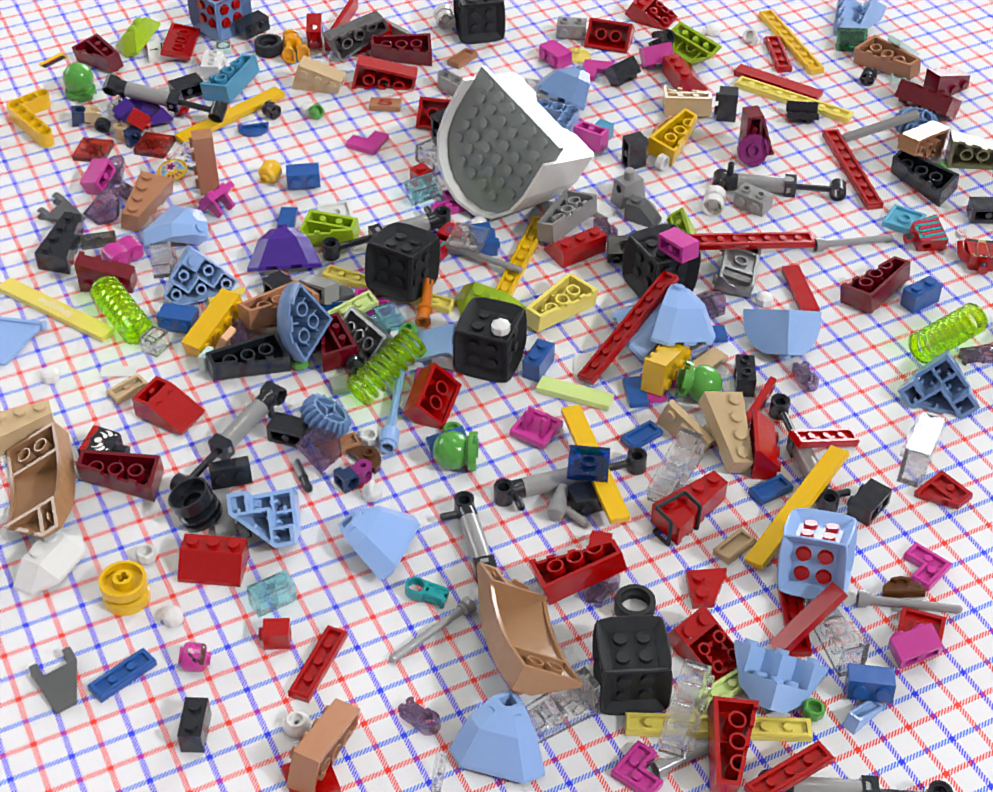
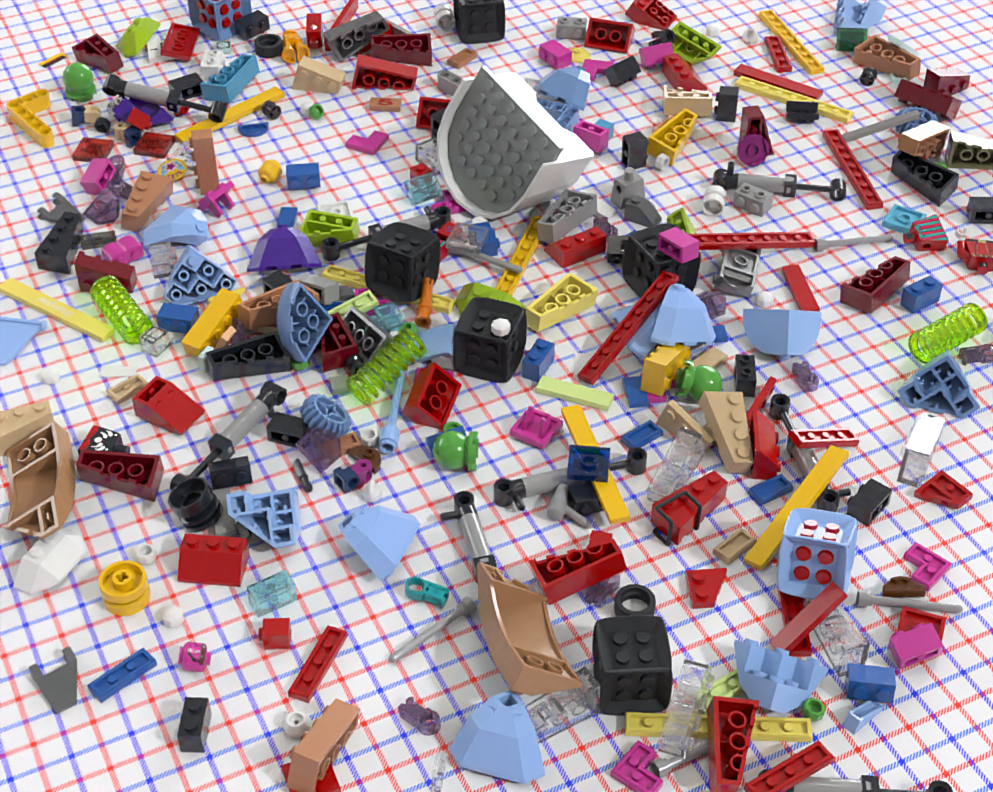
red slope [668,605,737,682] -> none

